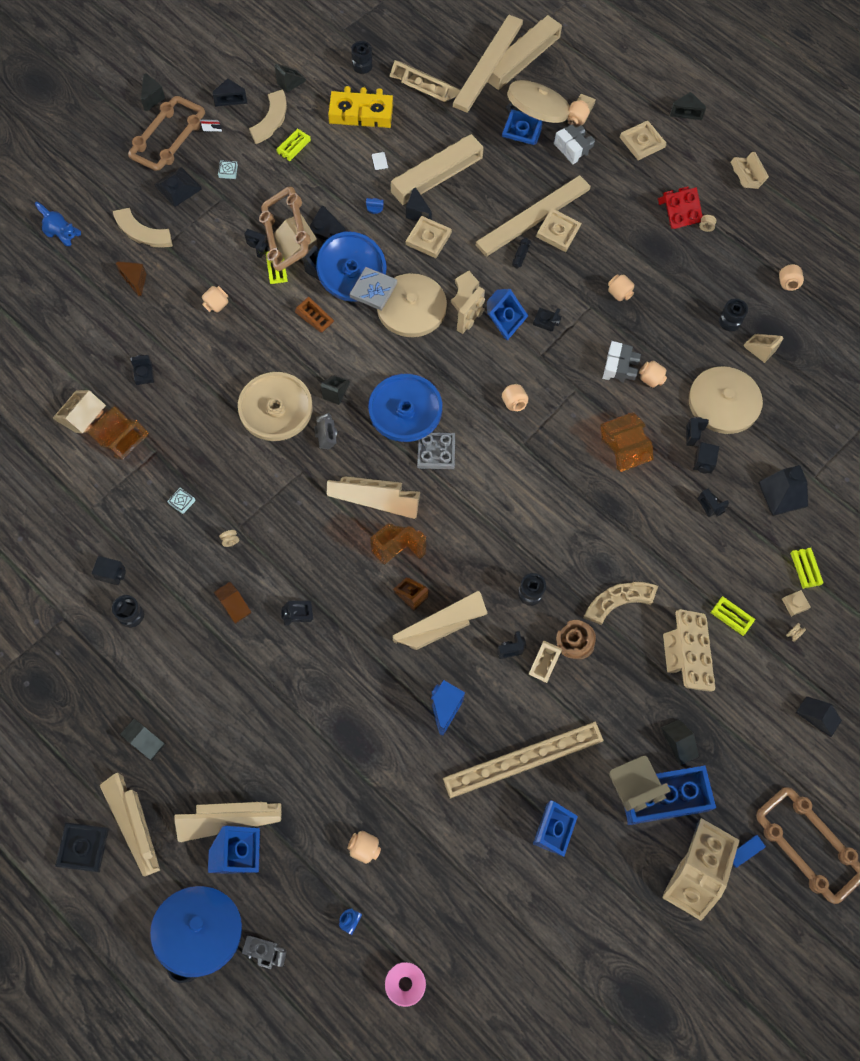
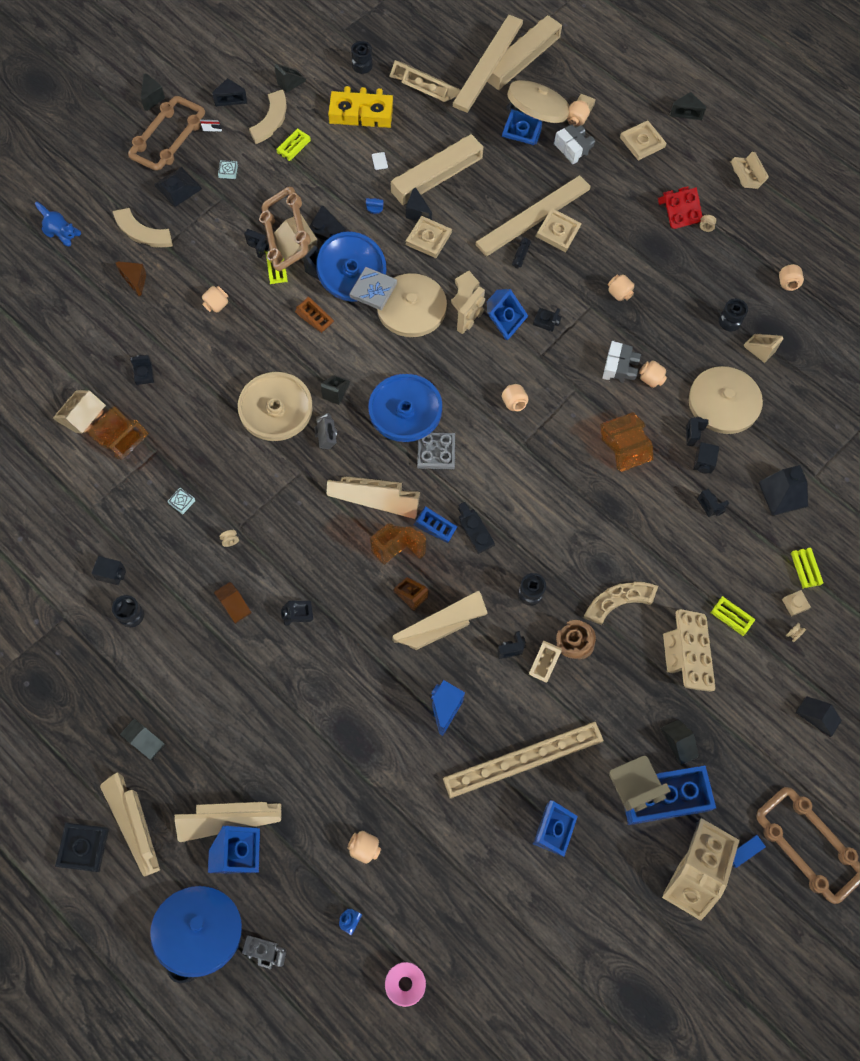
none -> blue slope [413,506,457,543]
none -> black hinge [458,502,495,554]

